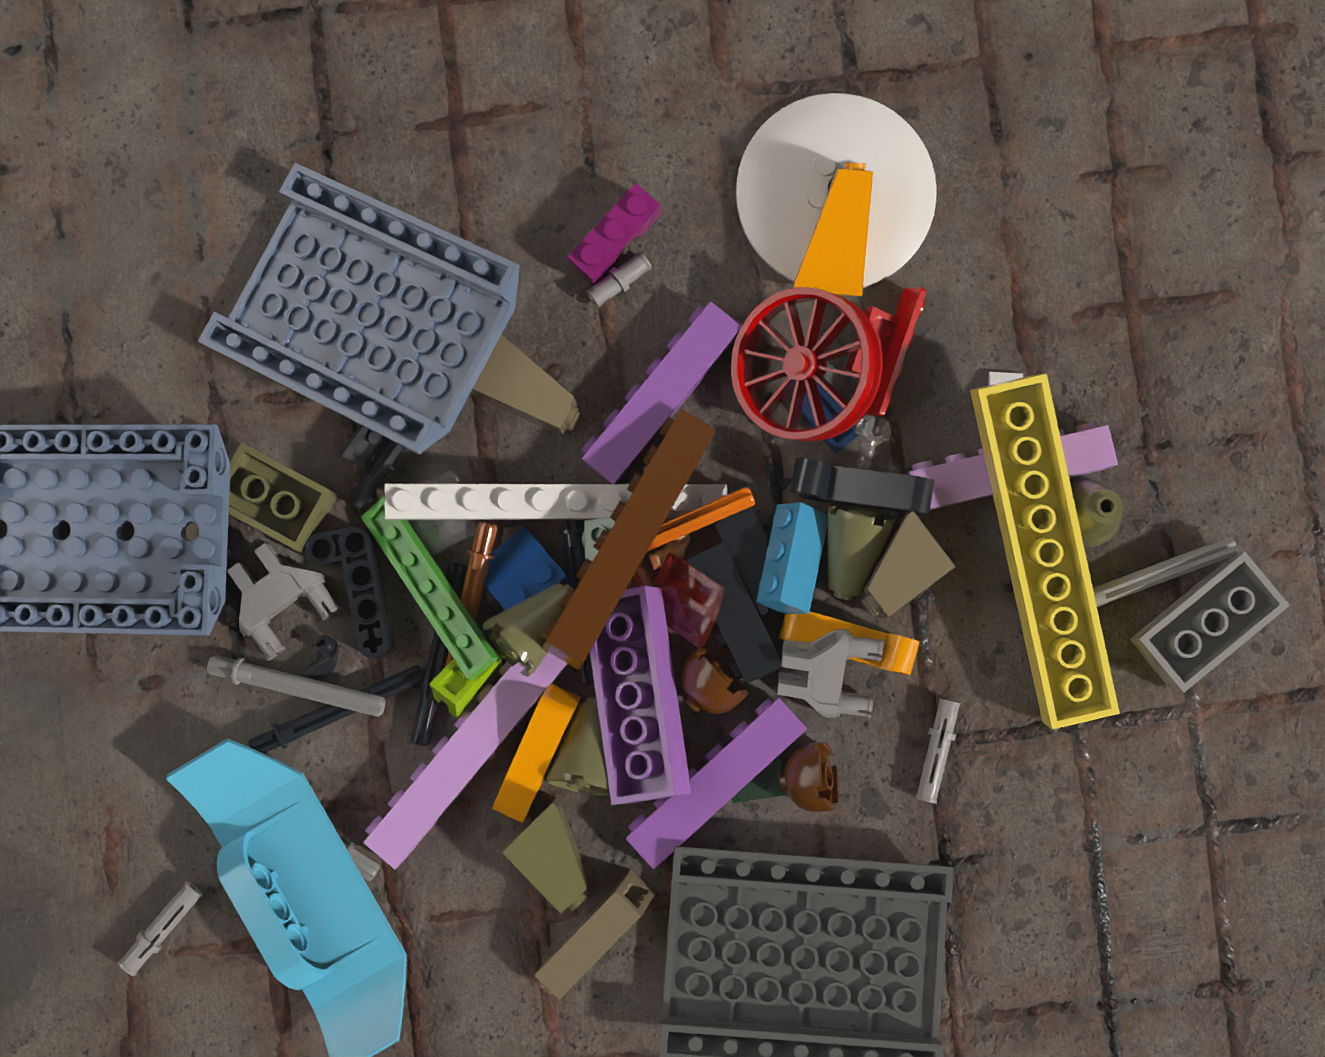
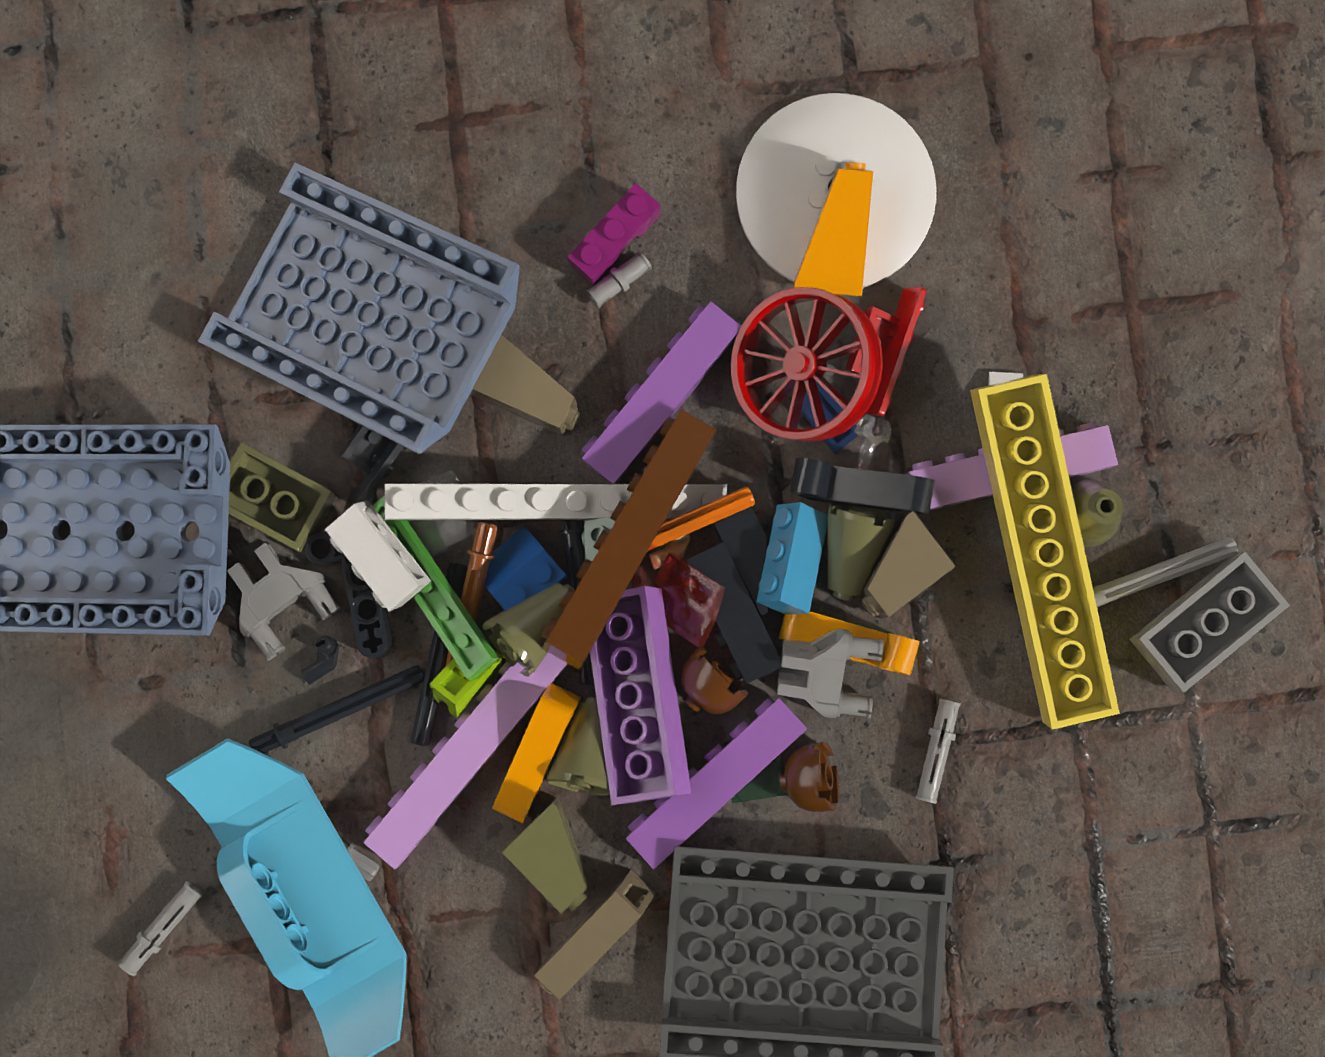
light grey axle [207,655,386,717] -> none
none -> white brick [325,500,431,611]

